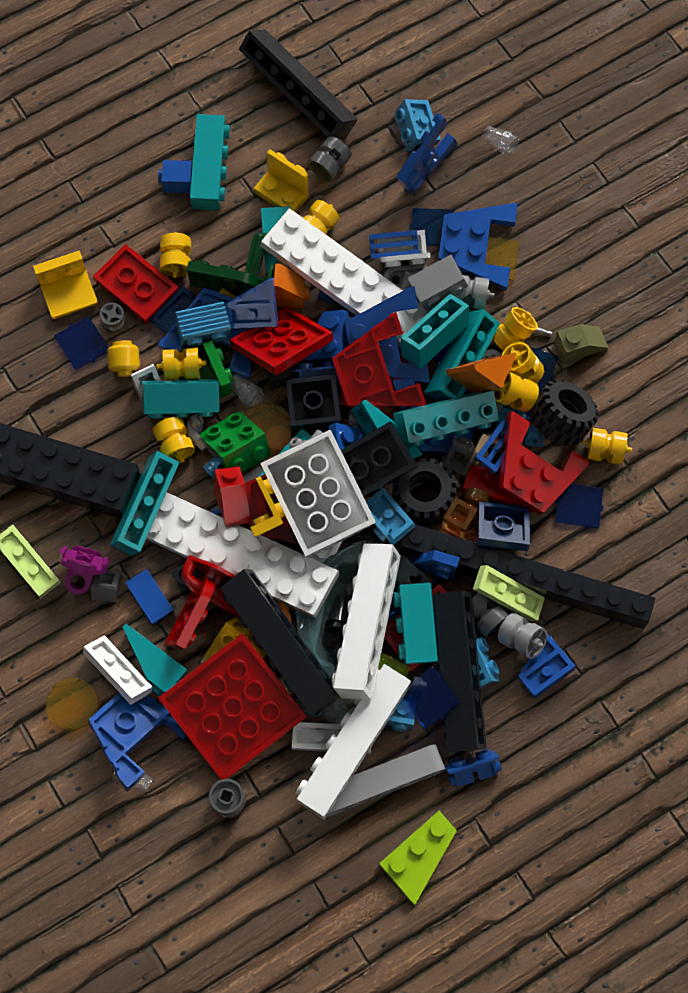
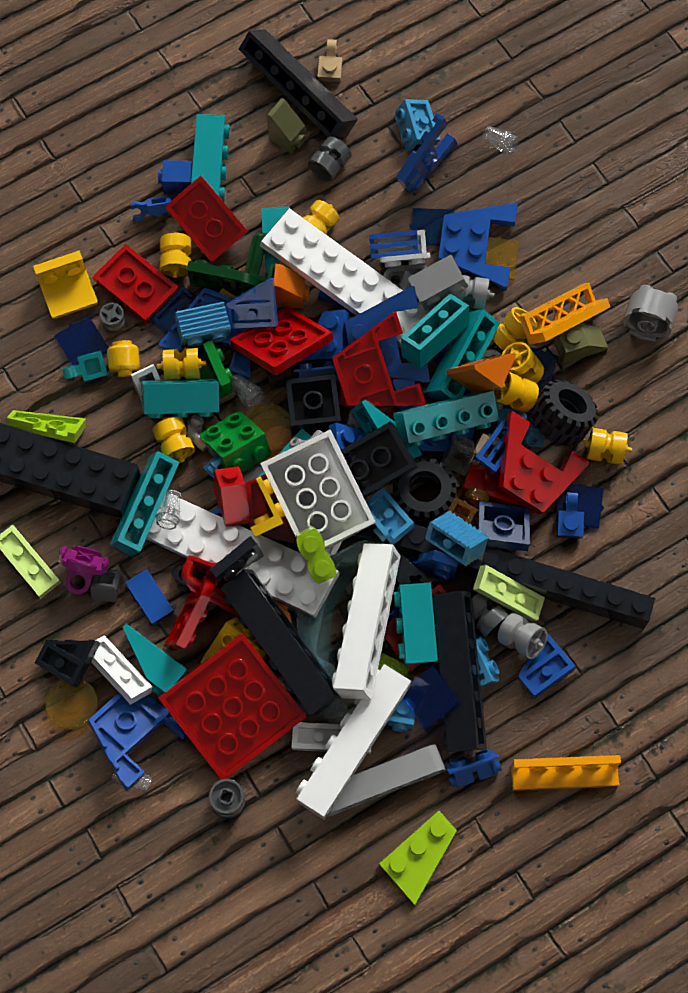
yellow bracket [254,149,309,213] -> none
black cone [325,595,350,635] -> none
none -> lime wing [6,410,86,443]
none -> black wing [35,640,100,688]
none -> teal plate [62,350,108,382]
none -> blue plate [130,195,171,222]
none -> clear cone [155,490,181,530]
none -> red plate [165,176,249,263]
none -> black wing [210,536,264,583]
none -> olive slope [267,98,306,153]
none -> lime brick [296,526,336,584]
none -> tan plate [318,39,342,83]
none -> dark azure brick [425,511,489,566]
none -> light orange fence [511,755,621,791]
none -> light orange fence [519,282,610,344]
none -> blue plate [557,493,584,539]
none -> light grey brick [623,285,678,341]

